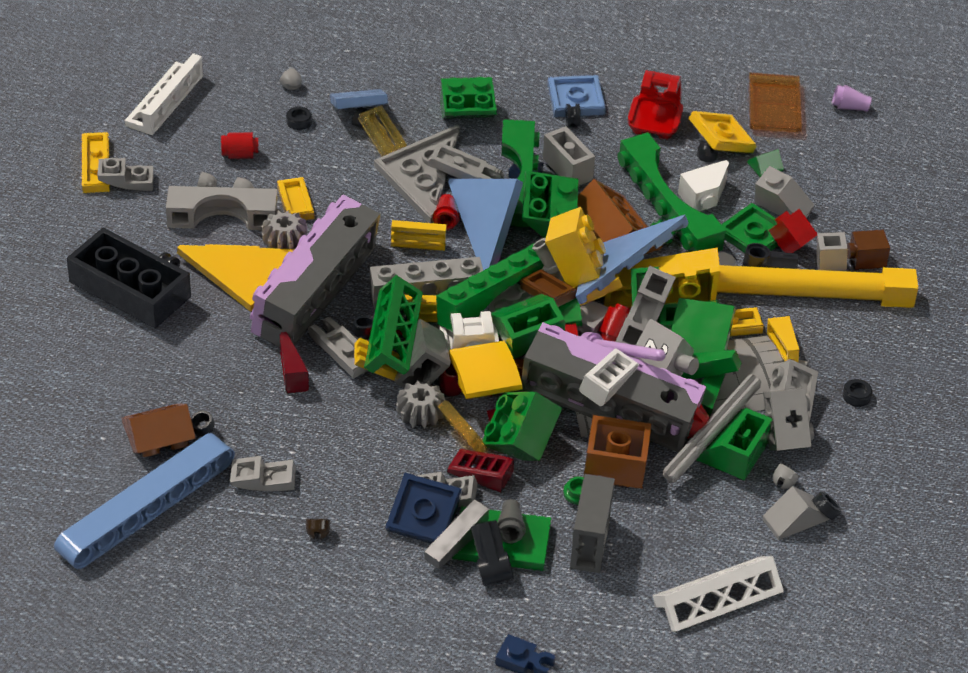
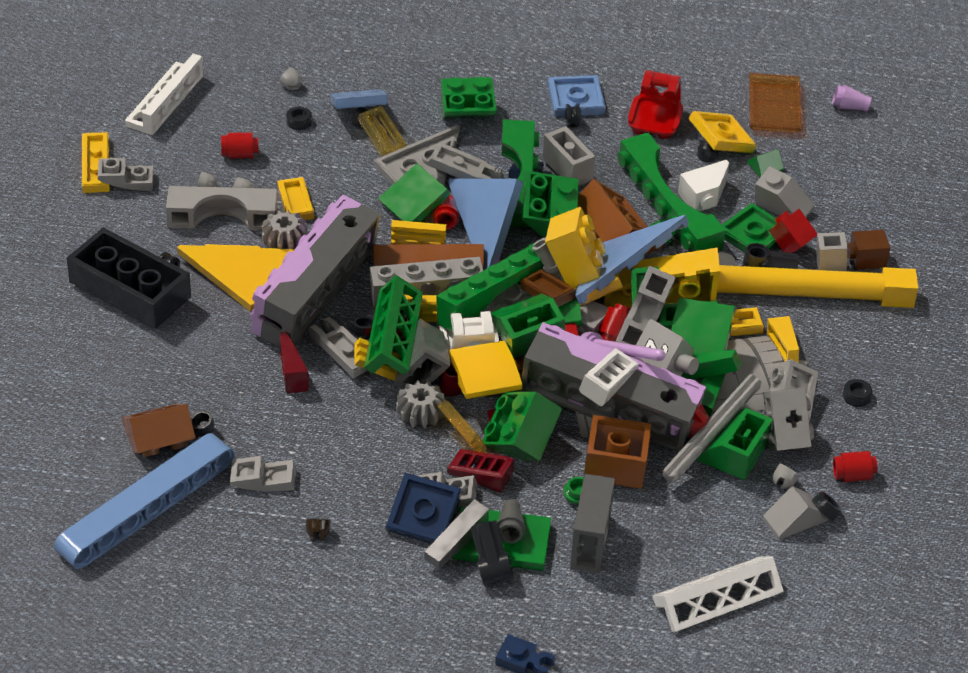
none -> dark orange tile [373,244,484,270]
none -> green tile [378,163,451,222]
none -> red brick [833,451,878,482]

